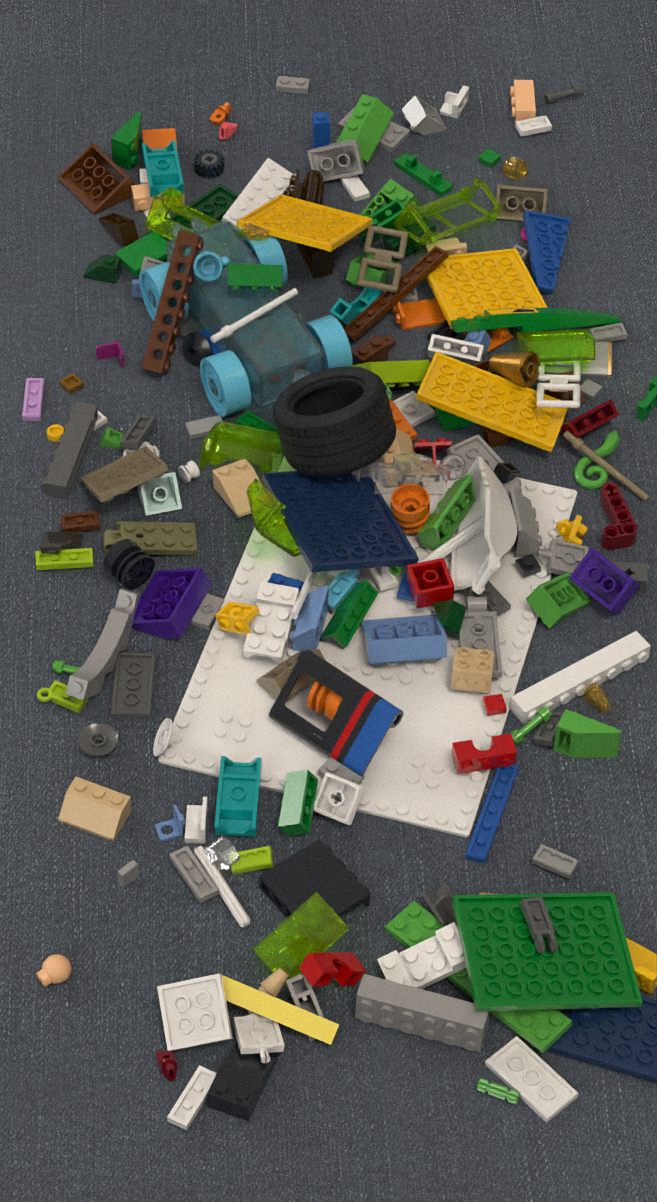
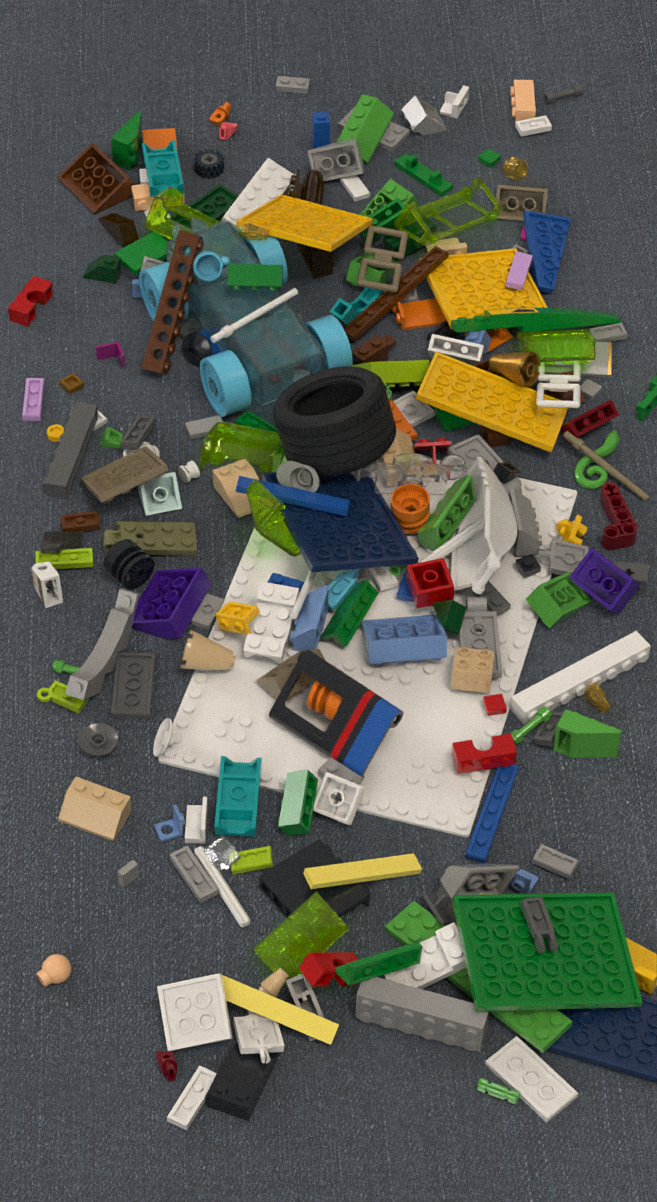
none -> red arch [8,276,53,327]
none -> white torso [31,561,63,608]
none -> tan cone [180,630,236,670]
none -> blue tile [235,476,350,516]
none -> light grey piece [276,461,320,492]
none -> light yellow tile [303,853,422,889]
none -> green panel [335,941,423,986]
none -> light grey slope [440,864,519,899]
none -> lavender tile [505,251,533,290]
none -> medium blue bracket [510,869,539,894]

